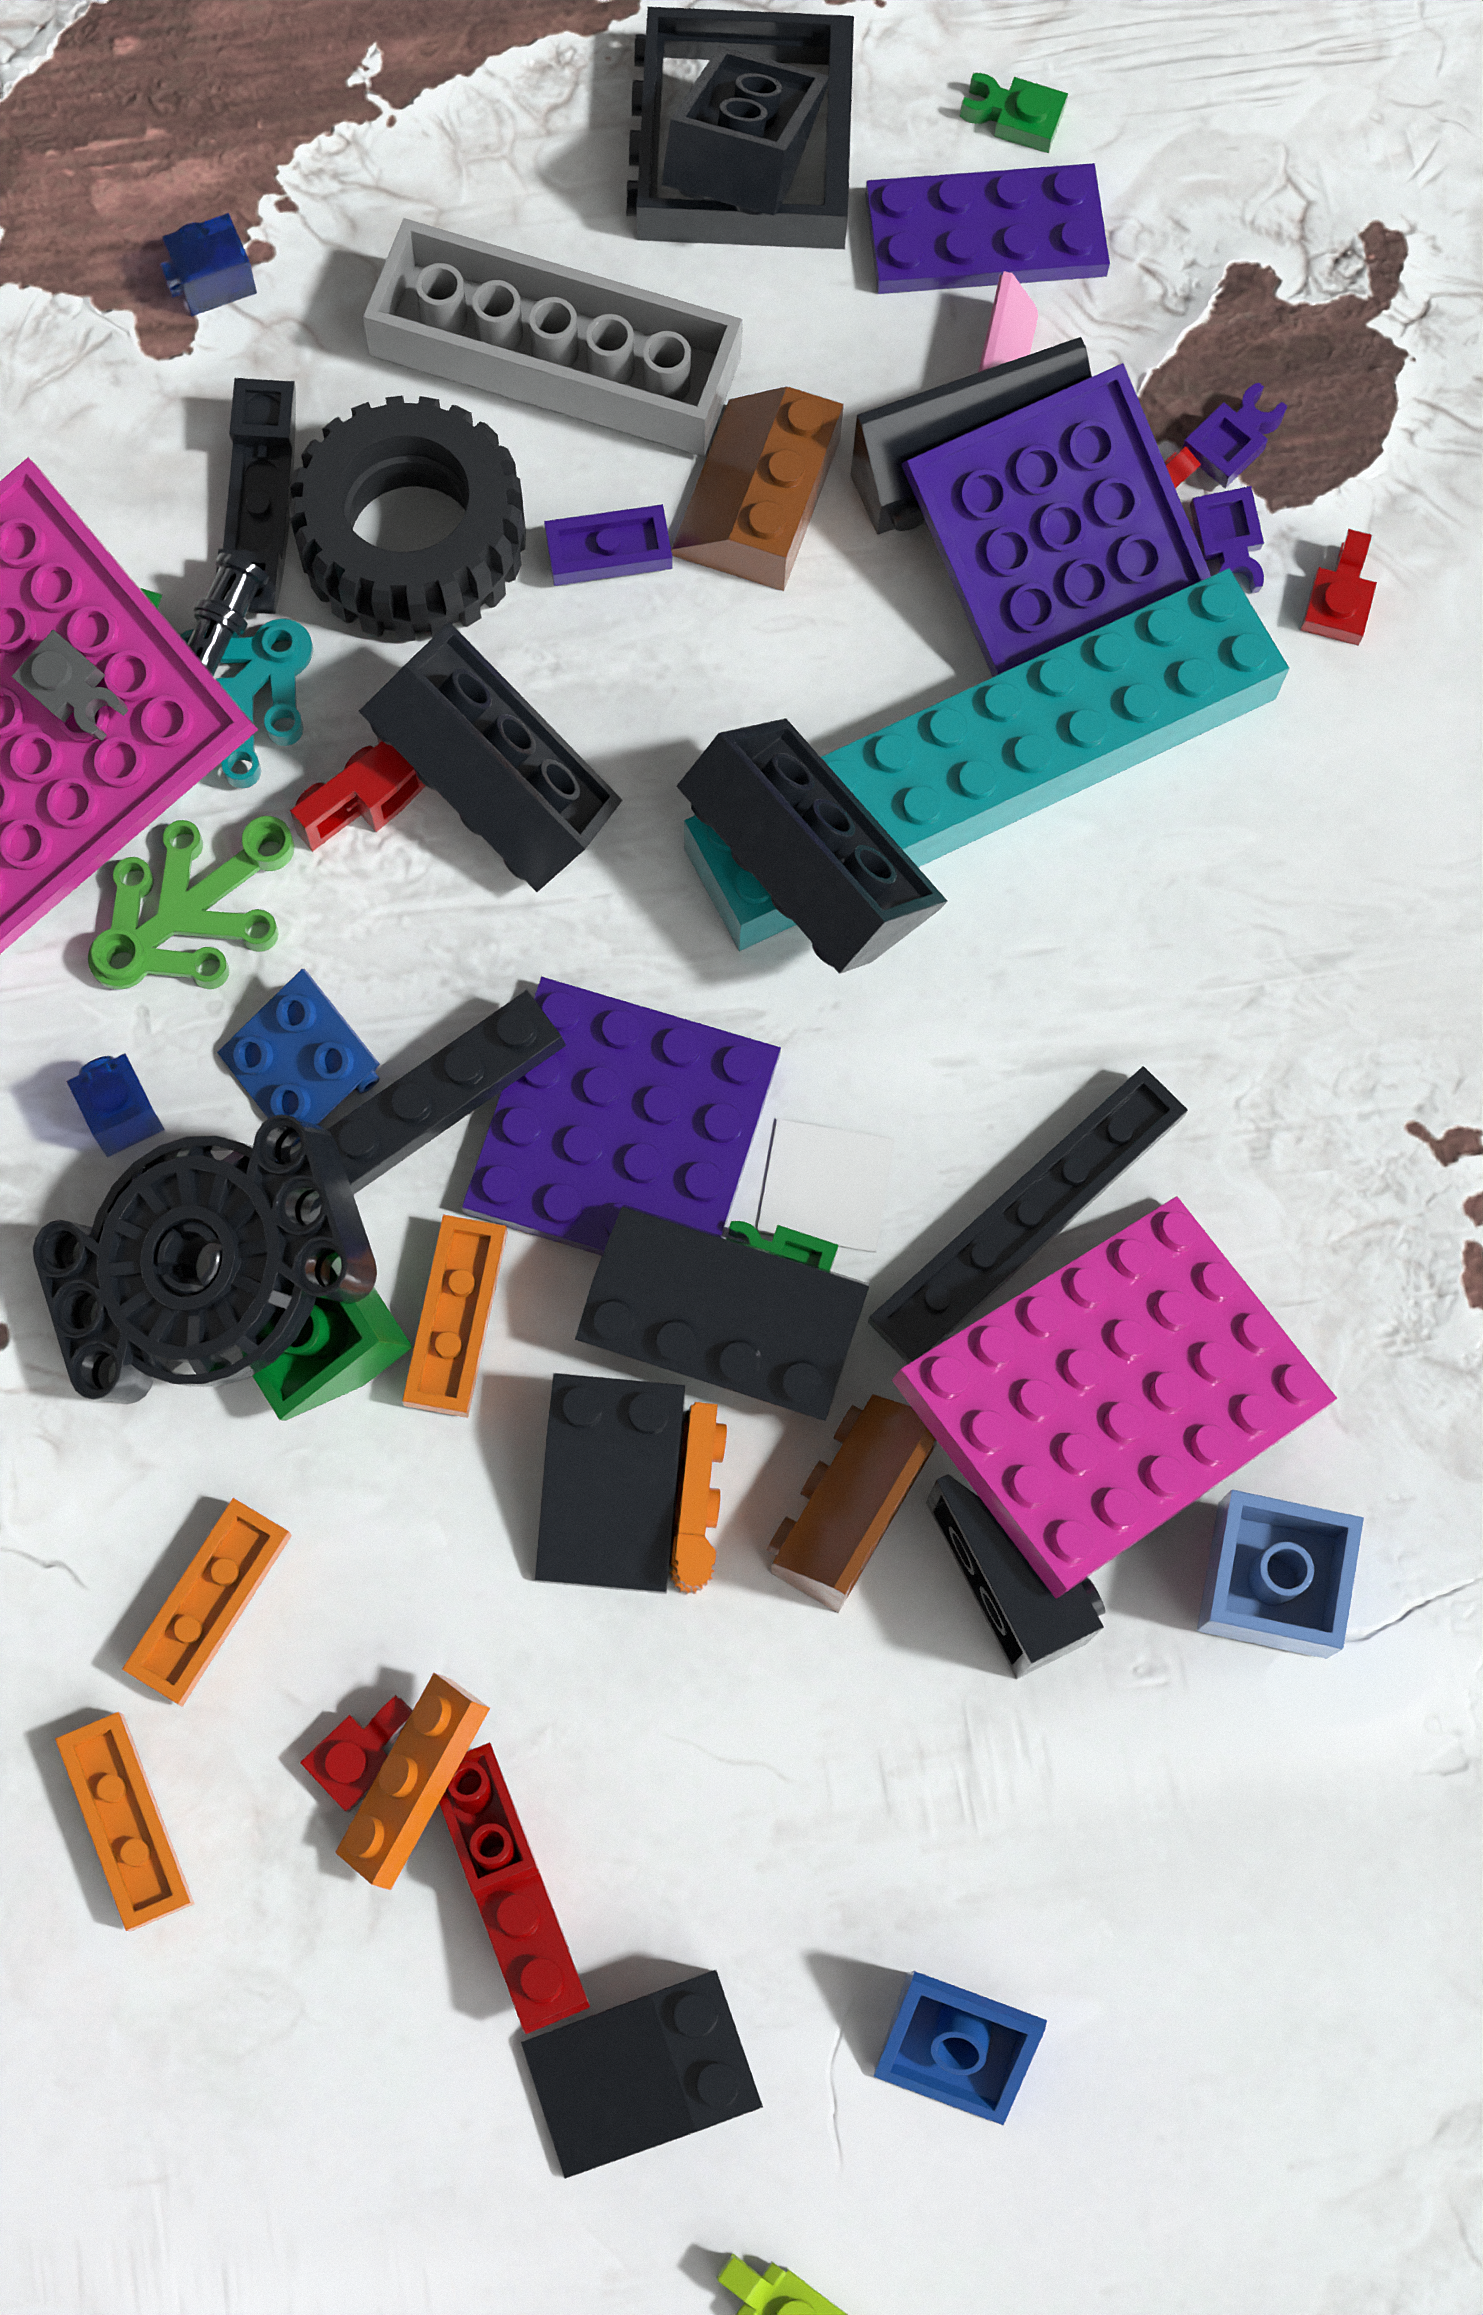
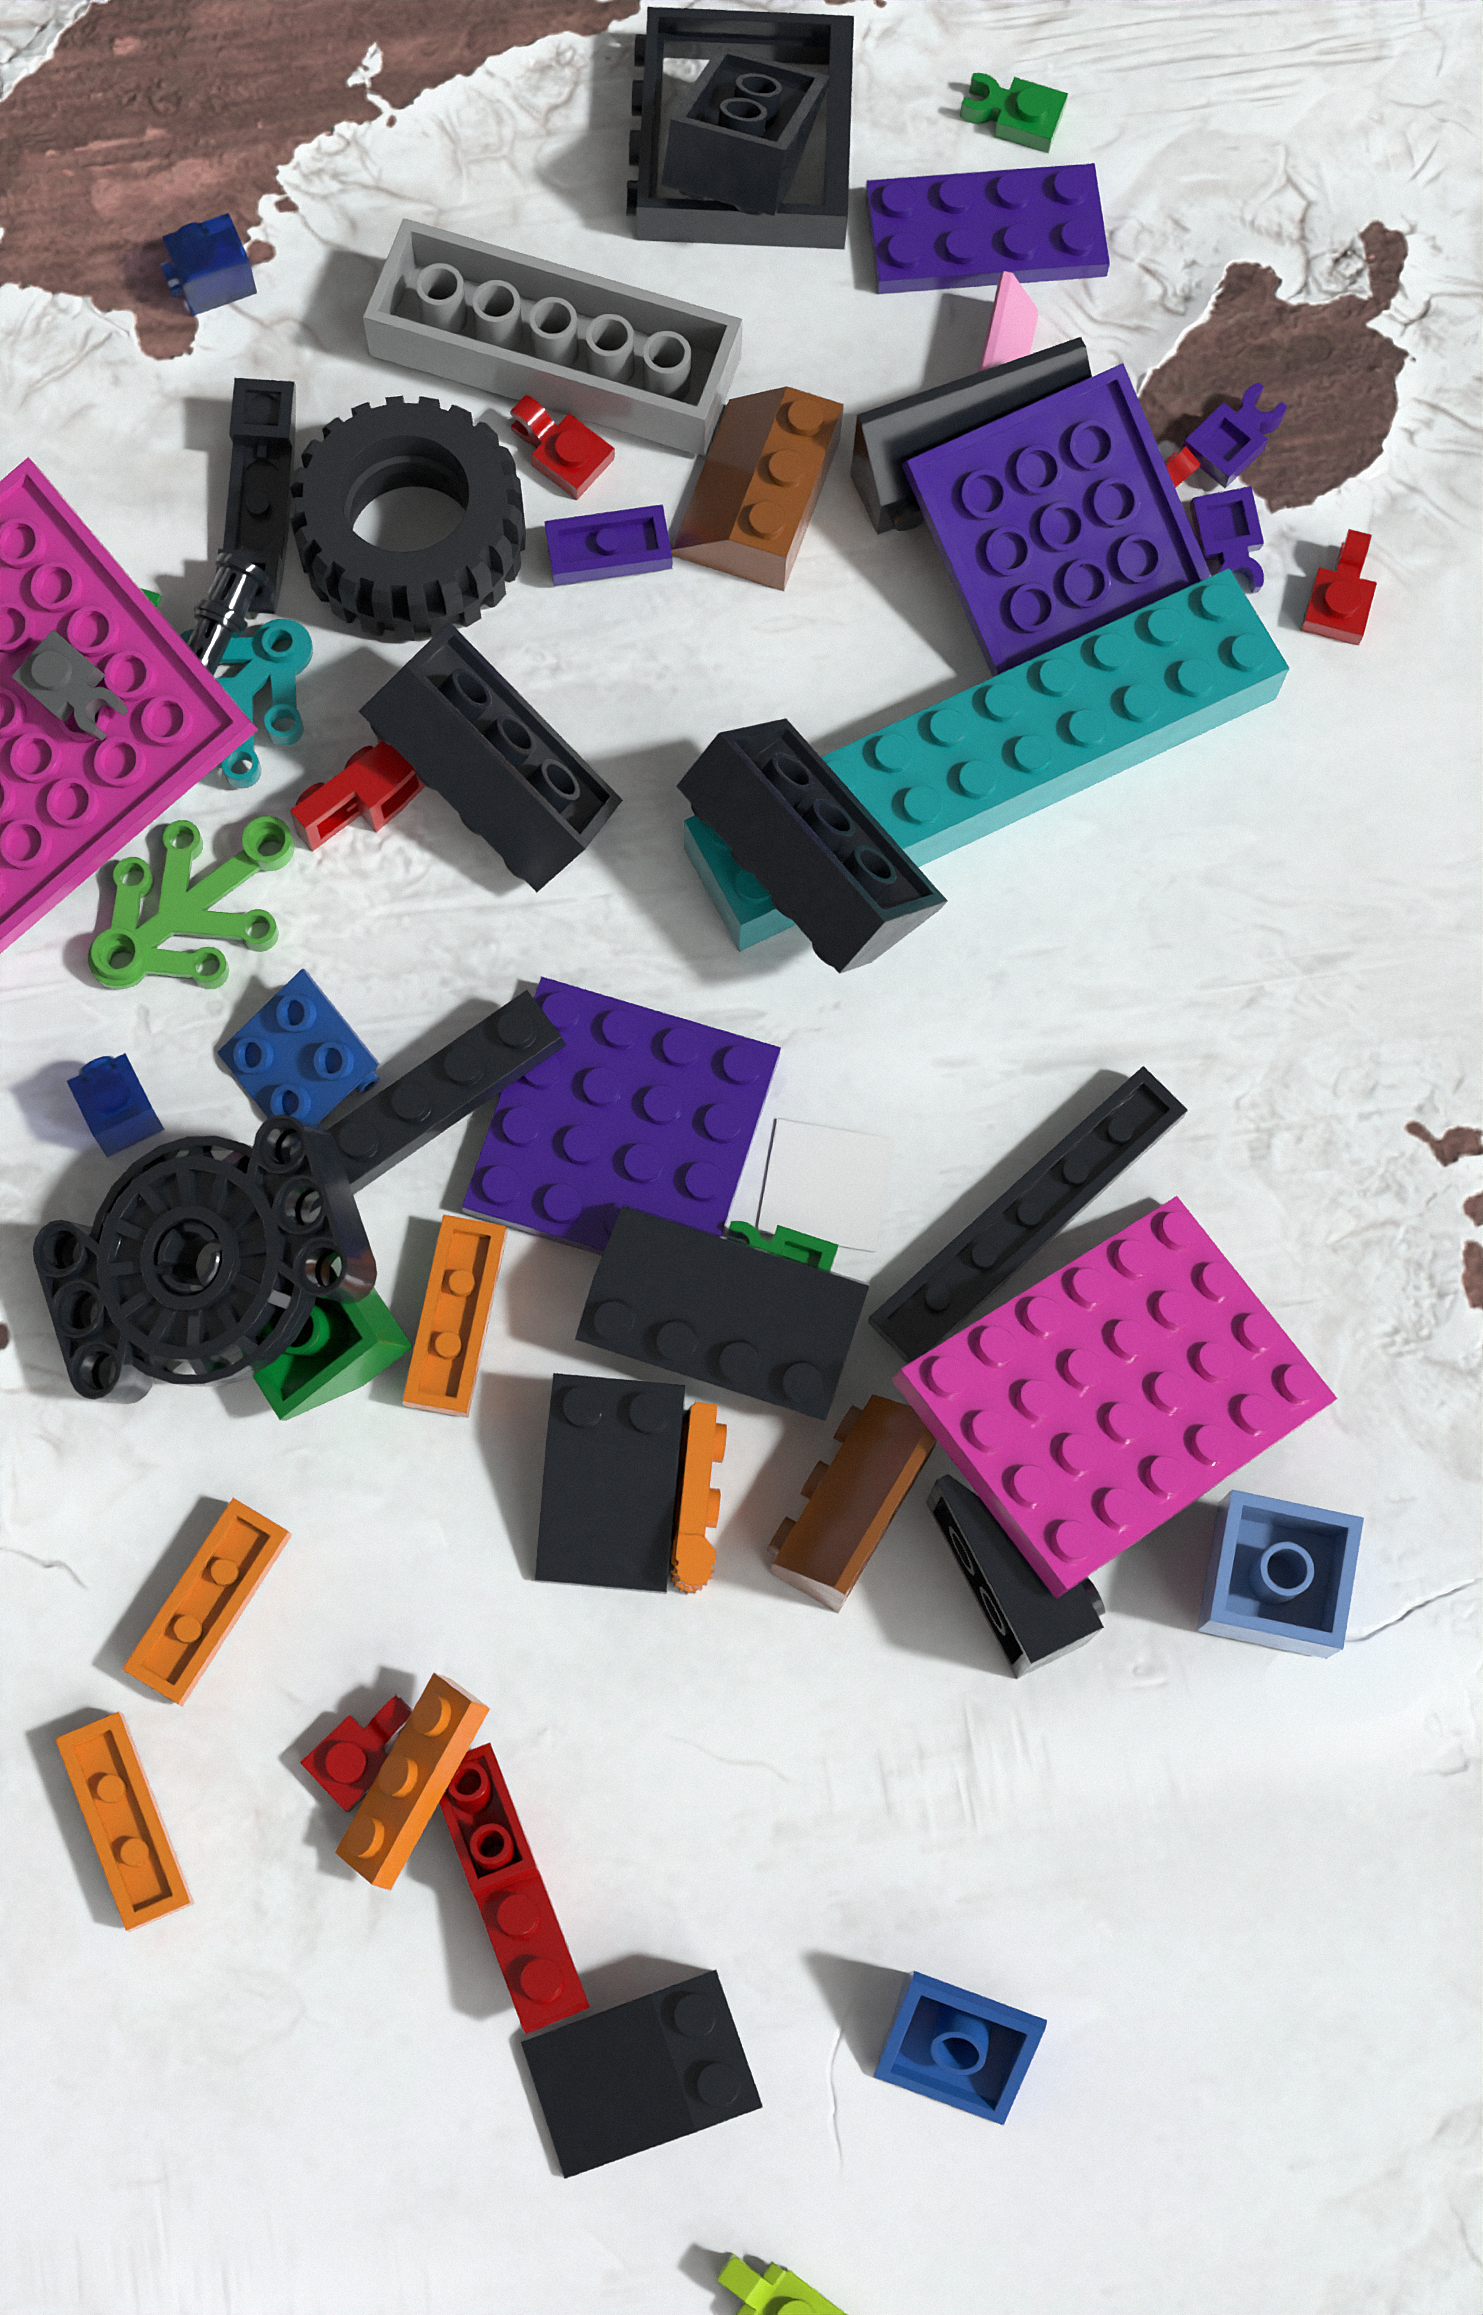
none -> red plate [510,395,615,500]

